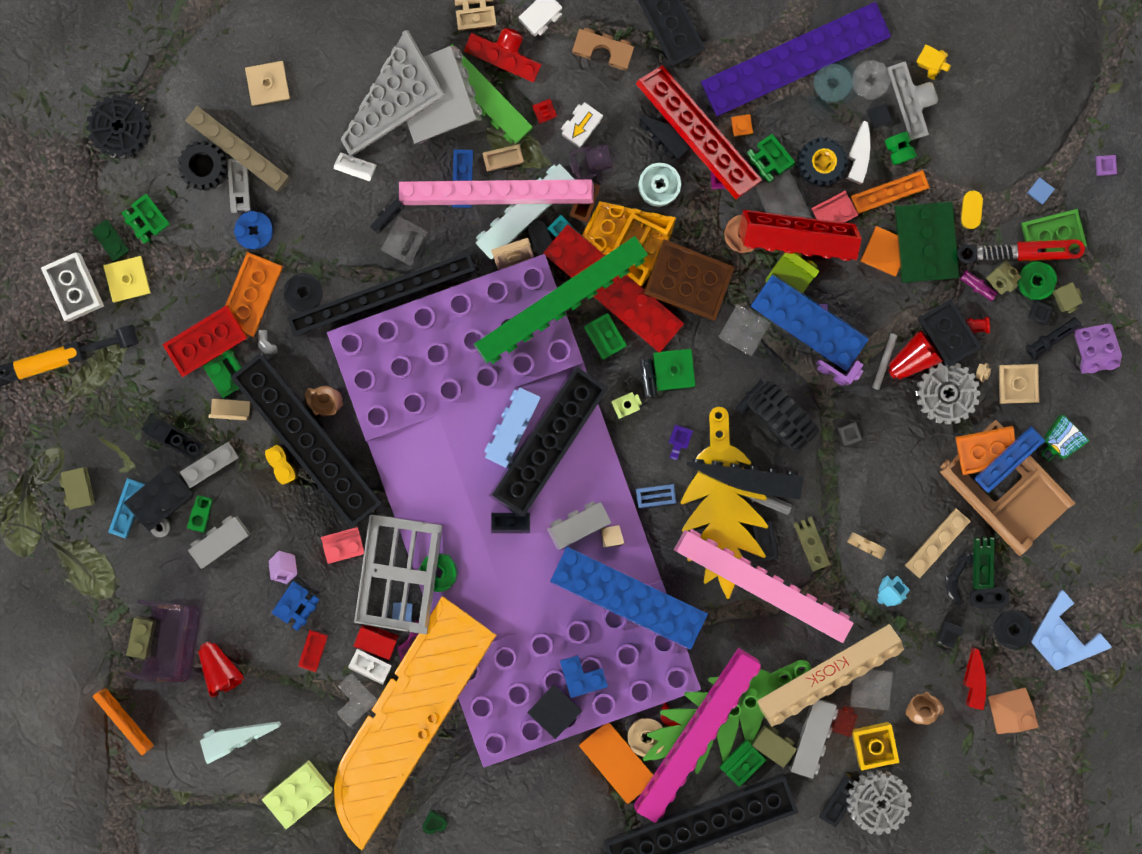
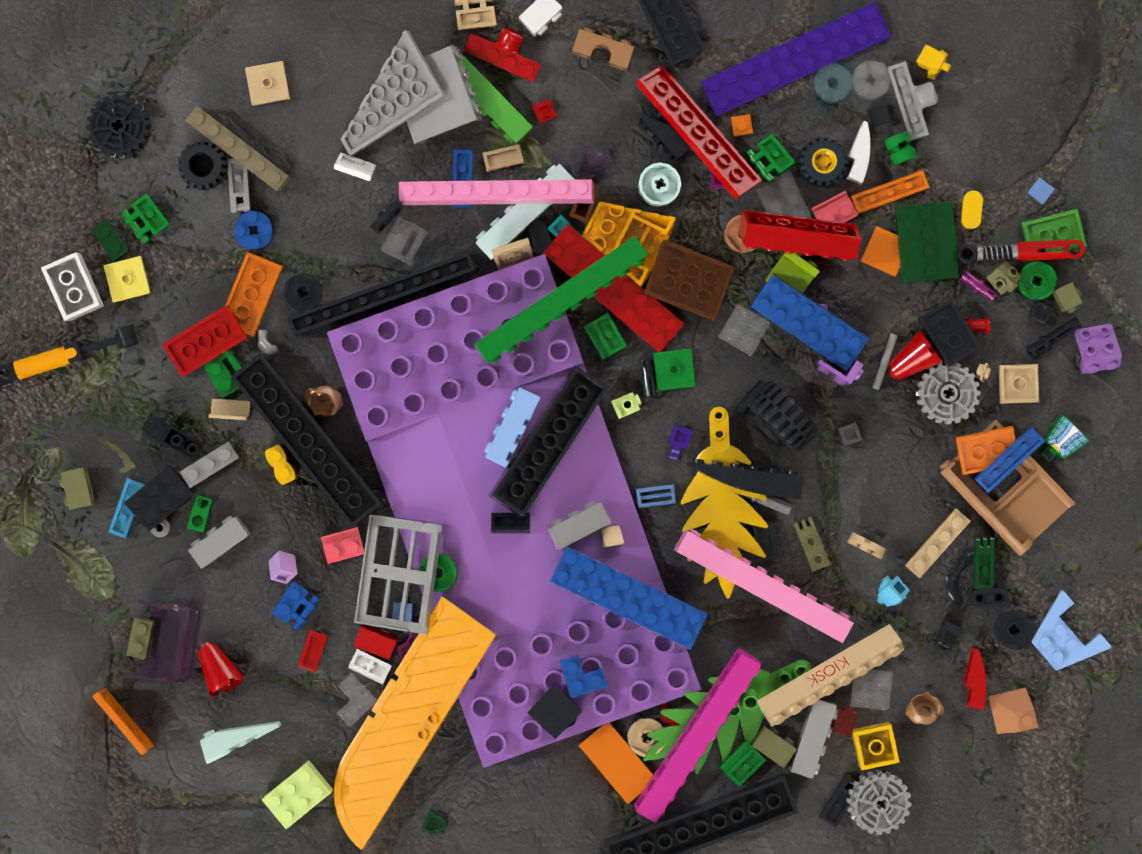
white brick [561,102,603,149] -> none
medium lavender tile [1095,155,1117,176] -> none

